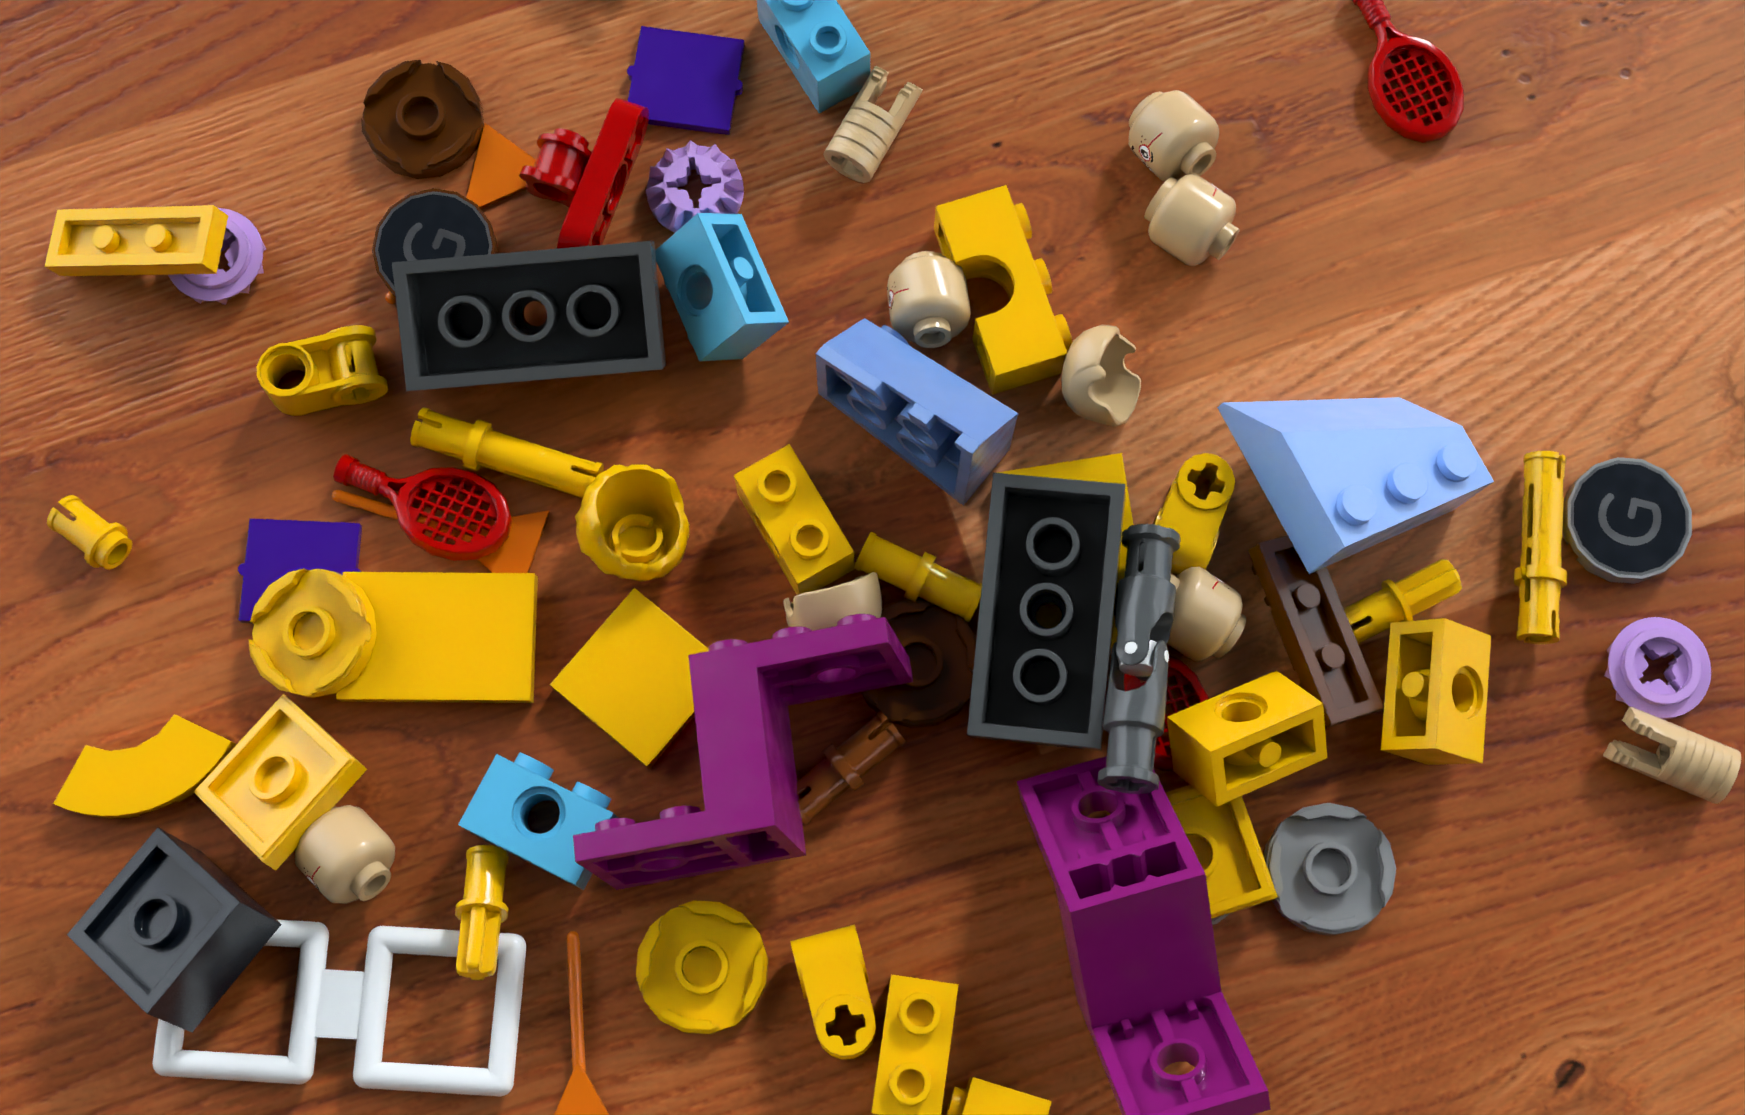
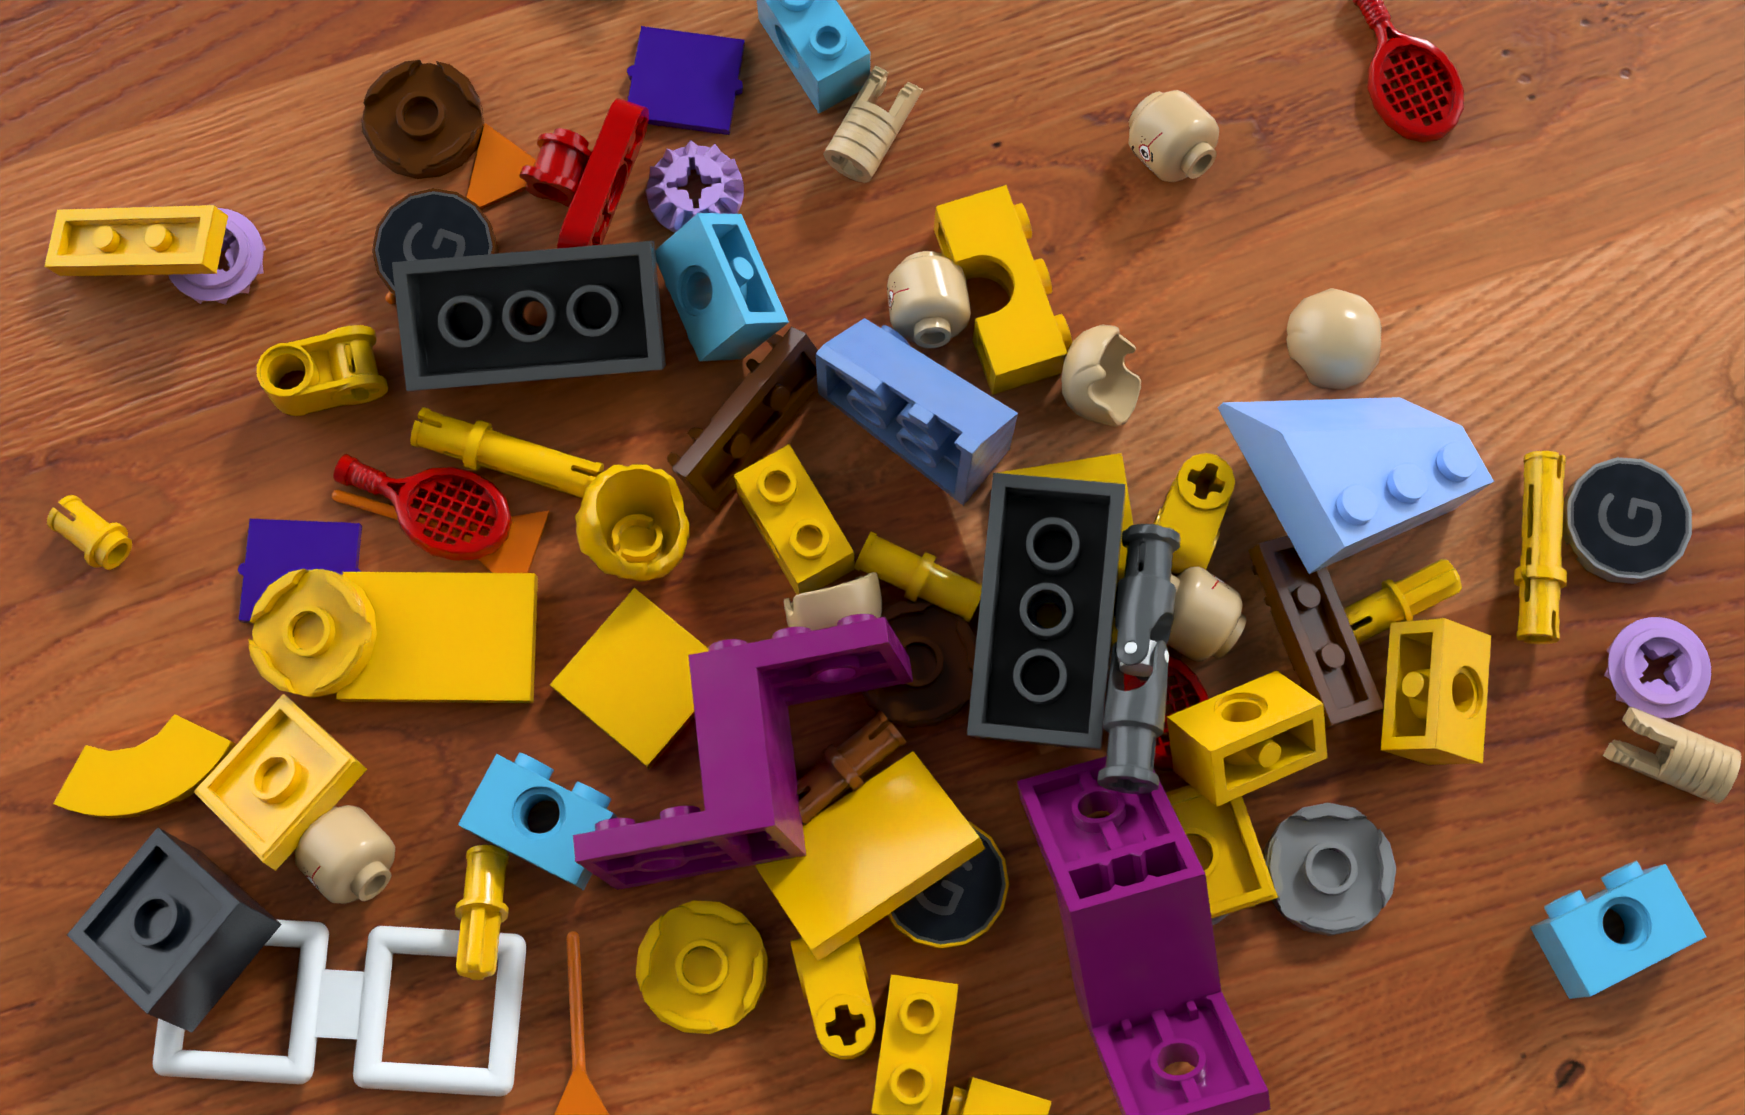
tan head [1144,174,1240,266] -> none
none -> reddish brown plate [667,326,818,511]
none -> yellow tile [754,751,985,961]
none -> black tile [887,821,1009,949]
none -> tan hair [1286,288,1382,390]
none -> medium azure brick [1530,861,1707,999]

